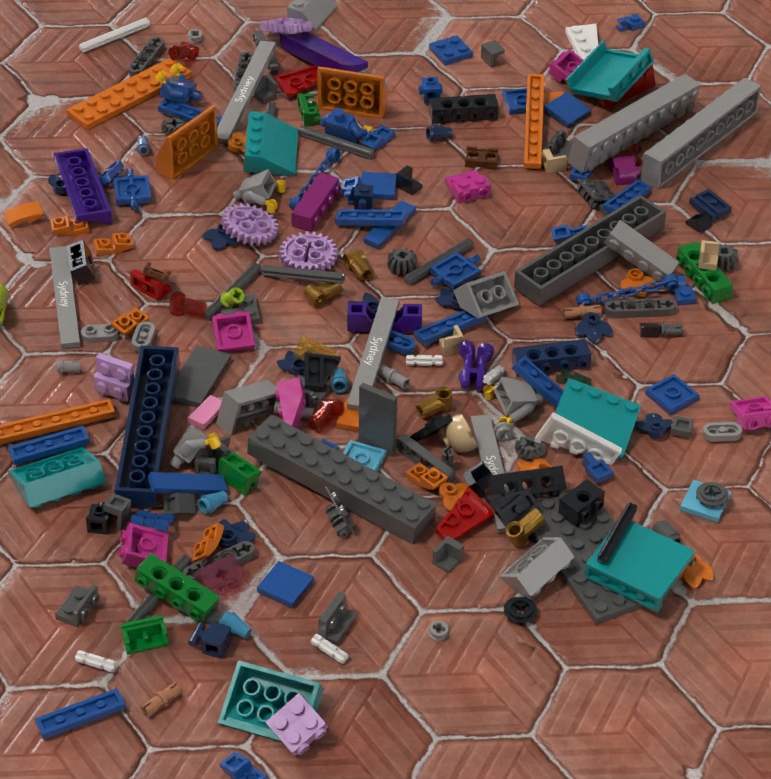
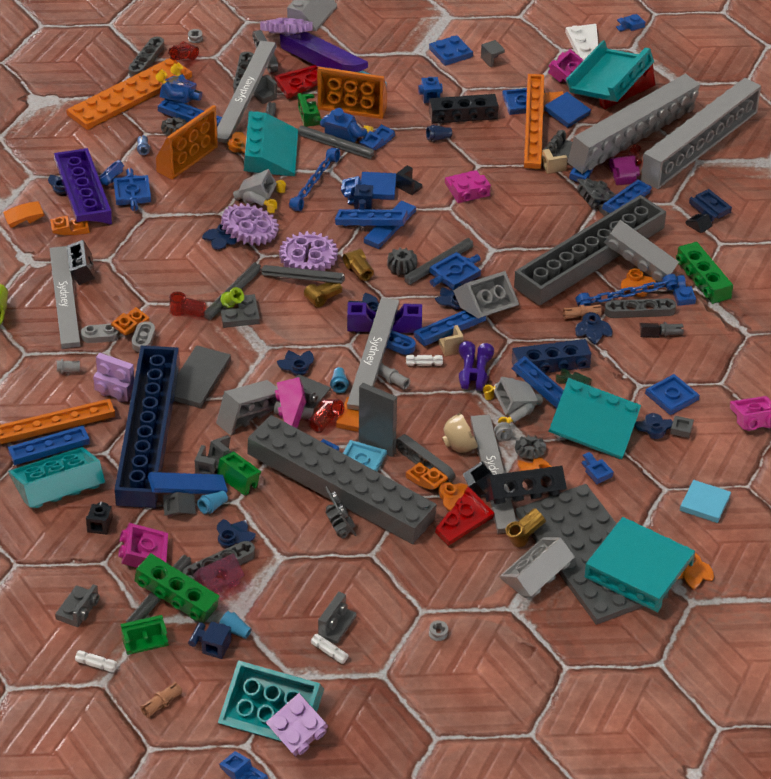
blue plate [35,688,126,740] -> none
white axle [79,18,150,53] -> none
orange slope [92,233,133,256] -> none
dark grey panel [103,493,131,529] -> none
red panel [130,269,172,301] -> none
blue piece [131,509,175,531] -> none
reddish brown piece [142,262,172,285] -> none
light grey torso [169,424,221,470] -> none
bright pink tile [188,395,222,429] -> none
orange slope [193,523,224,563] -> none
dark pink plate [212,311,255,352] -> none
blue tile [257,561,314,608] -> none
magenta brick [291,173,341,232] -> none
clear yellow panel [293,335,337,361] -> none
black wing [303,353,341,391] -> none
black wing [409,414,453,442] -> none
pearl gold piece [415,387,452,419] -> none
dark grey panel [432,536,464,573] -> none
dark grey pin [441,447,455,469] -> none
reddish brown piece [465,146,499,170] -> none
white axle [483,365,506,385] -> none
black wing [485,489,539,528] -> none
black gear [504,597,537,625] -> none
white wing [534,412,622,465] -> none
blue slope [551,224,587,243] -> none
black brick [558,479,605,526] -> none
black axle [597,502,637,564] -> none
dark grey brick [653,520,682,543] -> none
dark grey gear [696,482,728,509] -> none
tan panel [698,240,720,270] -> none
light grey plate [702,422,742,442] -> none
dark grey gear [717,244,739,272] -> none

